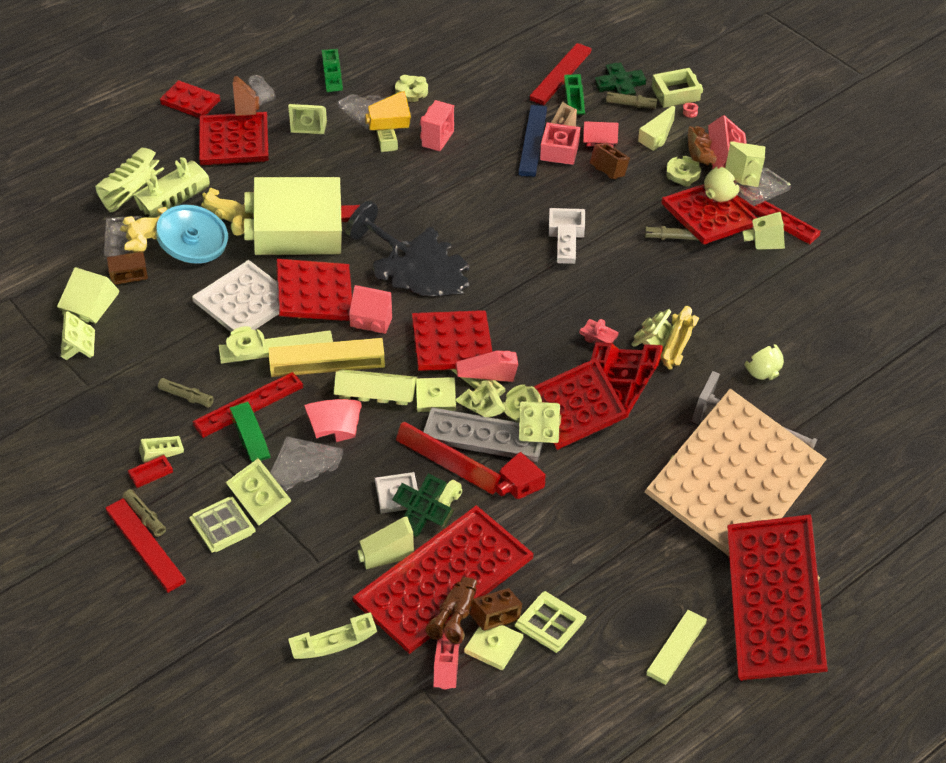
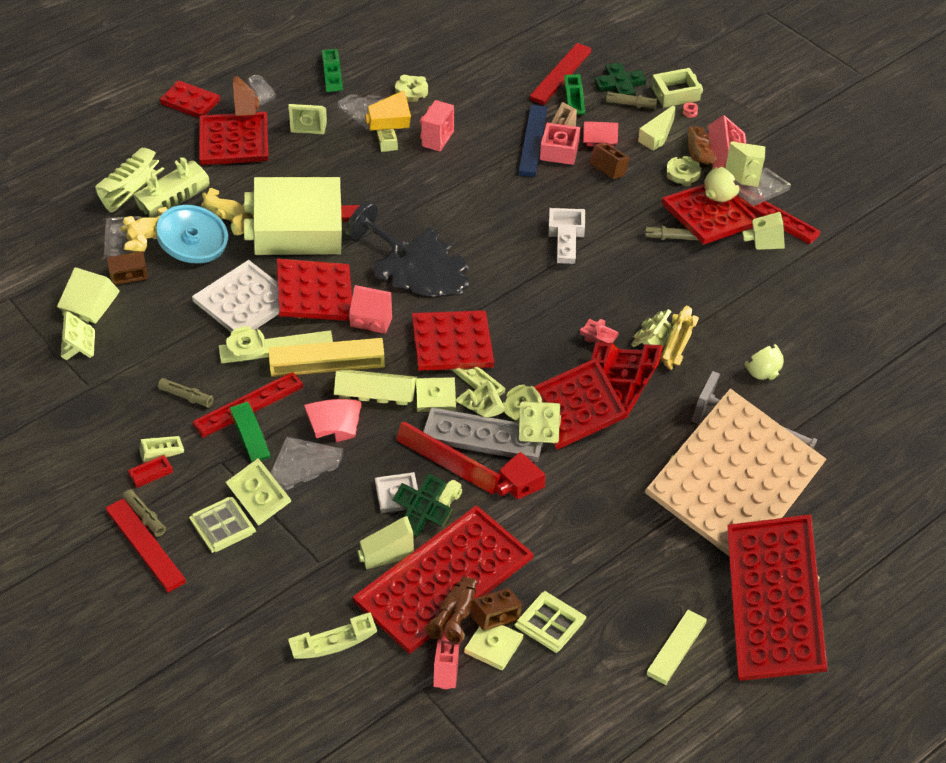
coral slope [456,351,518,382] -> none

